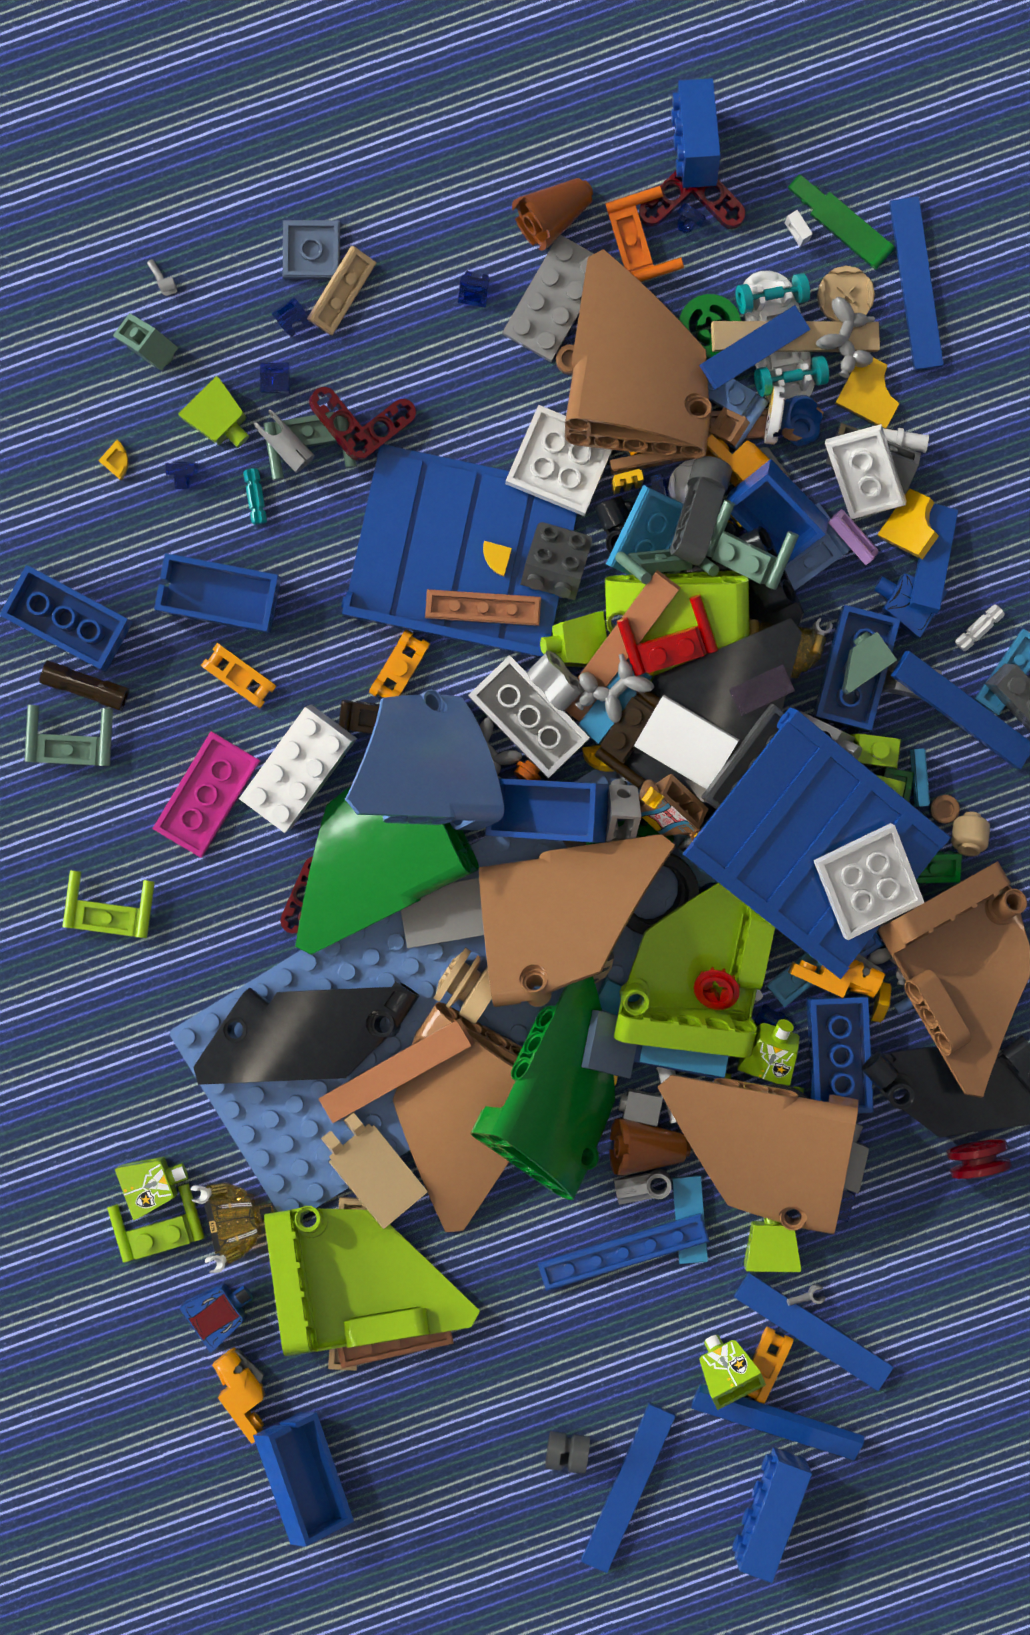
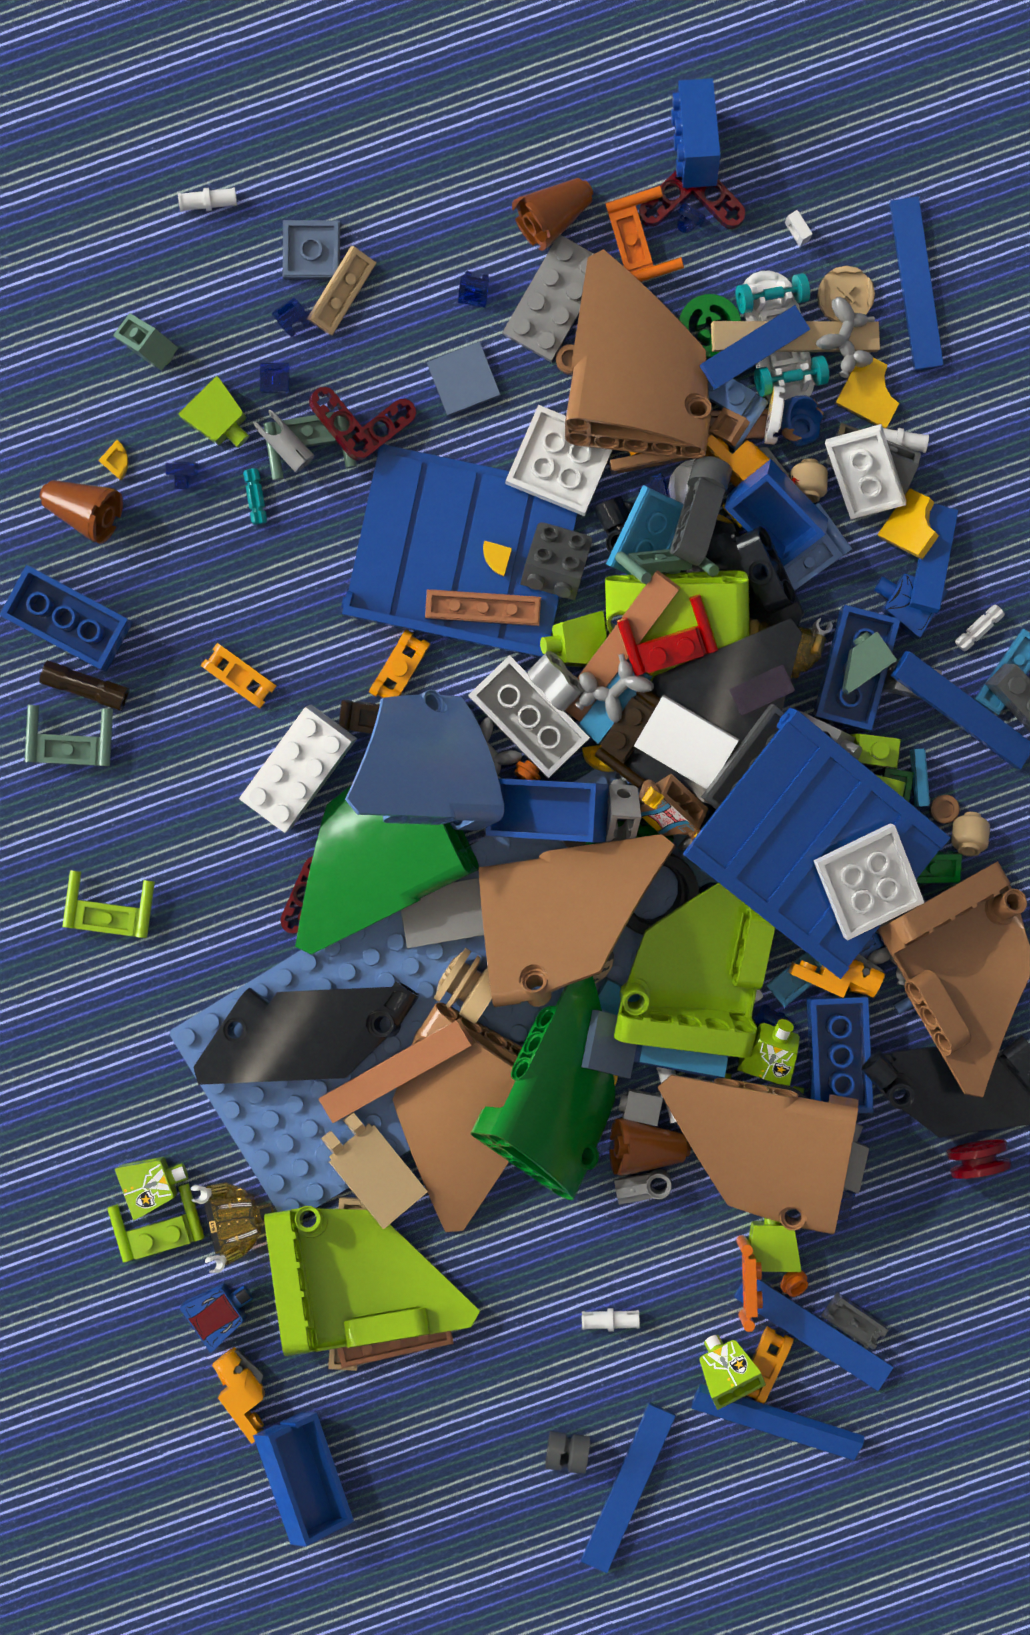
light grey hand [147,259,177,296] -> none
dark pink tile [152,731,260,858] -> none
blue piece [154,553,281,634] -> none
blue tile [538,1213,710,1291] -> none
yellow tile [611,469,644,495] -> none
dark azure tile [672,1175,708,1264] -> none
red gear [694,967,740,1010] -> none
sand green plate [706,500,799,590] -> none
blue brick [732,1447,812,1583] -> none
light grey hand [787,1284,826,1306] -> none
green piece [788,174,895,270] -> none
lavender tile [828,509,879,565] -> none
yellow tile [871,982,892,1023] -> none
none -> dark orange cone [40,480,123,544]
none -> white pin [178,187,237,212]
none -> sand blue tile [427,342,500,417]
none -> white pin [582,1308,640,1332]
none -> orange plate [736,1235,763,1332]
none -> orange plate [780,1270,808,1297]
none -> tan head [791,458,828,503]
none -> dark grey hinge [821,1292,889,1349]

